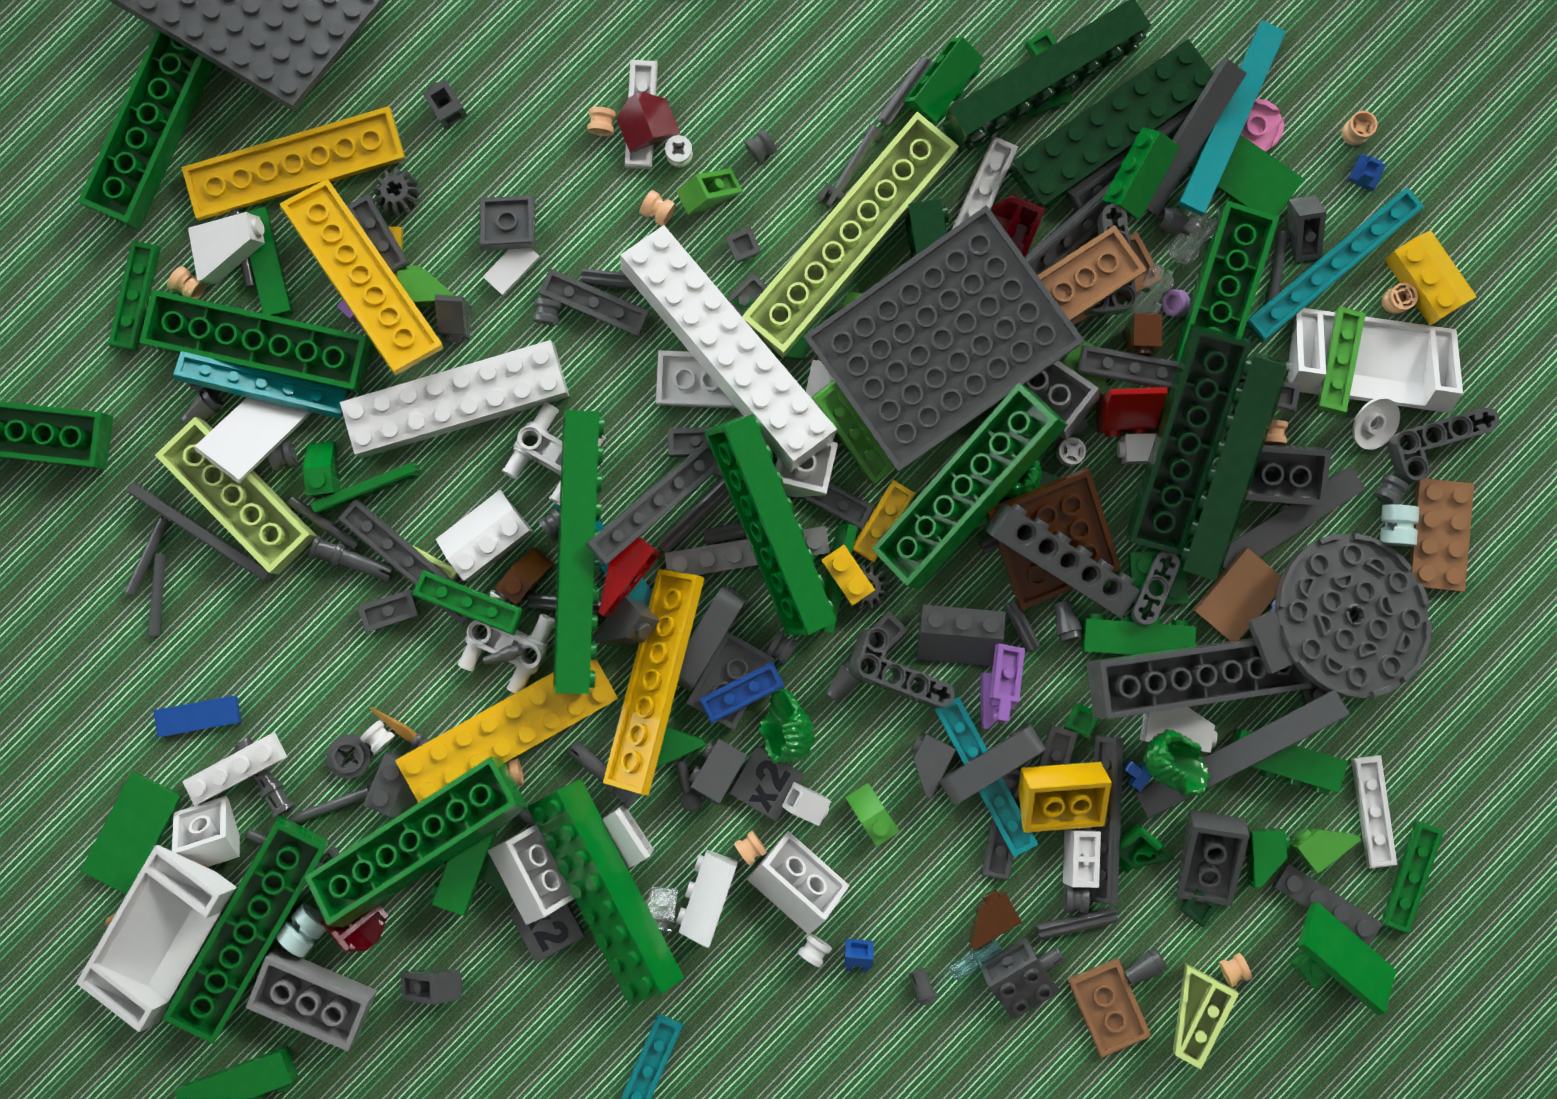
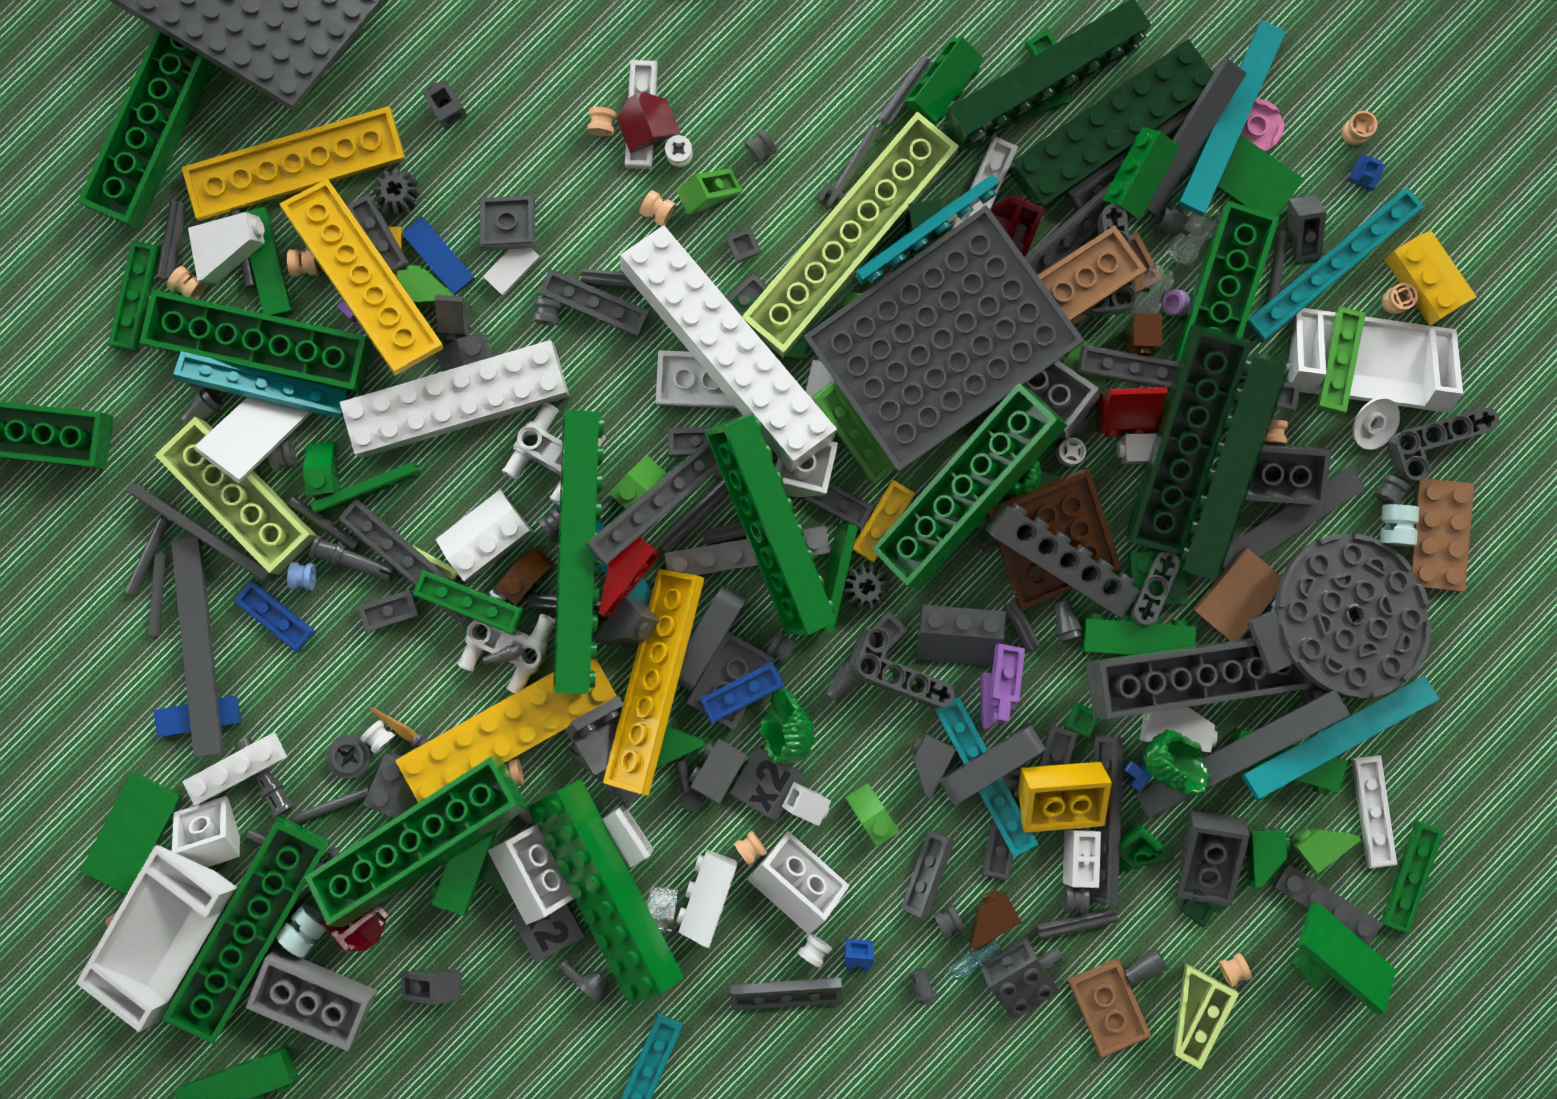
yellow plate [821,545,875,606] -> none
none -> dark grey axle [157,201,186,281]
none -> dark grey tile [171,537,224,757]
none -> blue tile [234,580,316,652]
none -> light nougat wheel [287,249,321,277]
none -> light blue wheel [287,562,317,590]
none -> blue tile [402,217,475,296]
none -> dark grey slope [436,331,494,372]
none -> dark grey bar [557,959,607,1002]
none -> dark grey bracket [565,696,624,776]
none -> bright green slope [609,456,667,509]
none -> dark grey plate [730,977,842,1010]
none -> teal plate [855,174,999,285]
none -> dark grey plate [901,830,955,919]
none -> dark grey wheel [933,905,965,940]
none -> teal tile [1242,675,1439,800]

